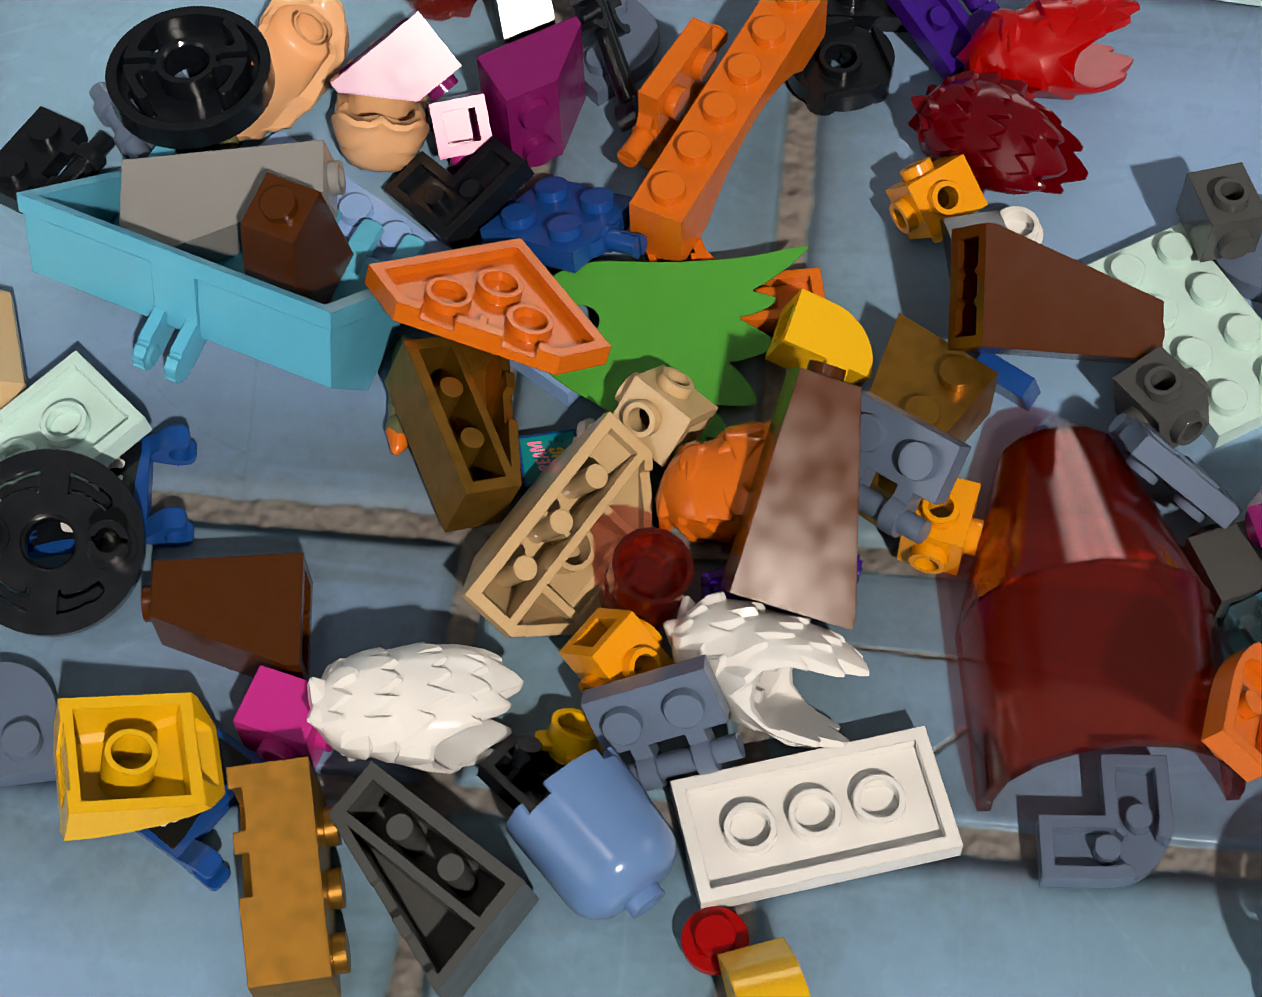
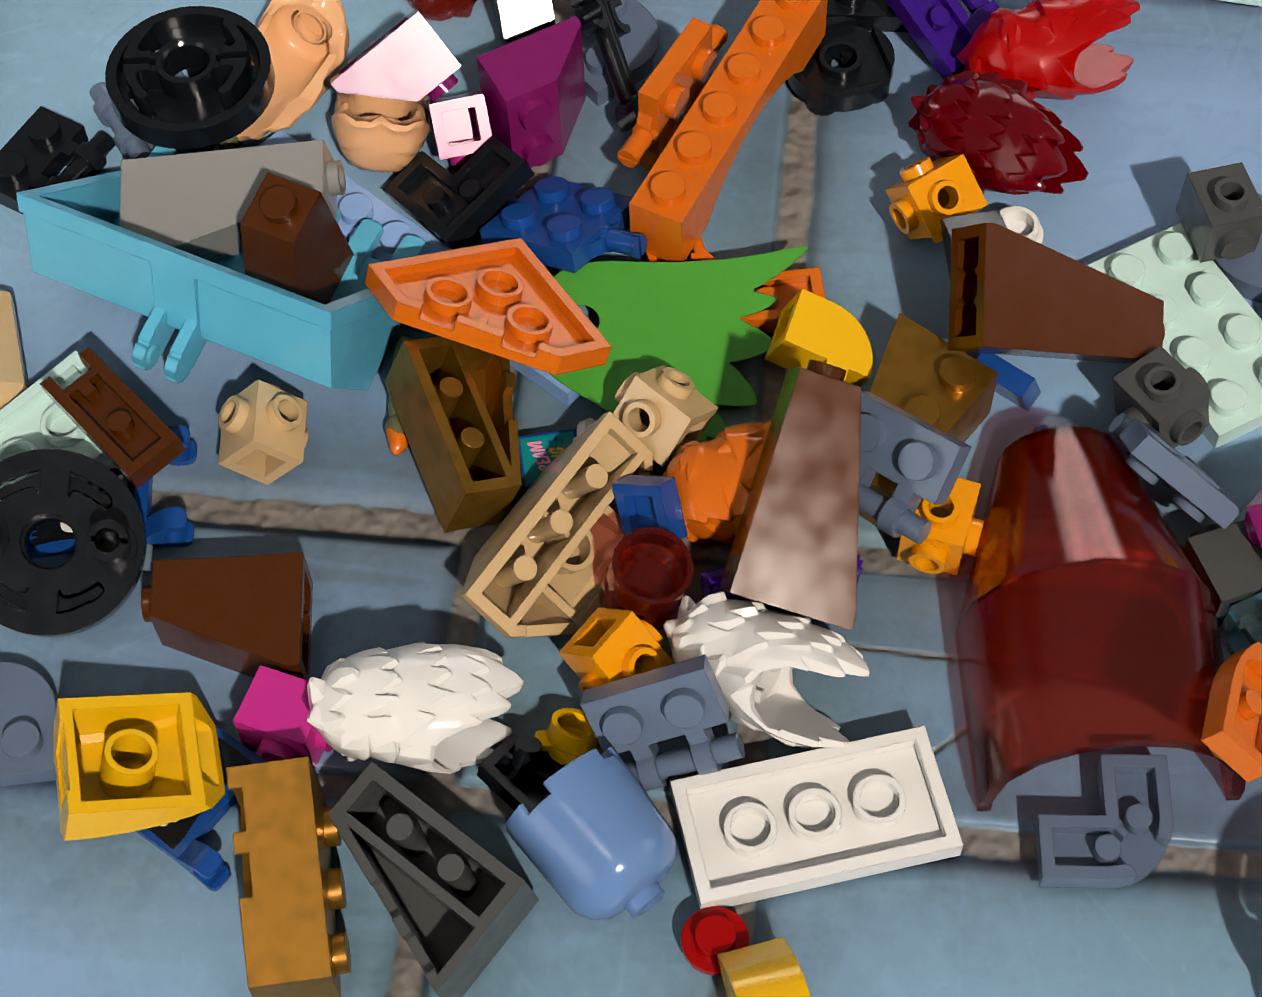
none -> reddish brown hinge [39,346,186,489]
none -> tan brick [218,379,309,485]
none -> blue tile [612,475,688,545]

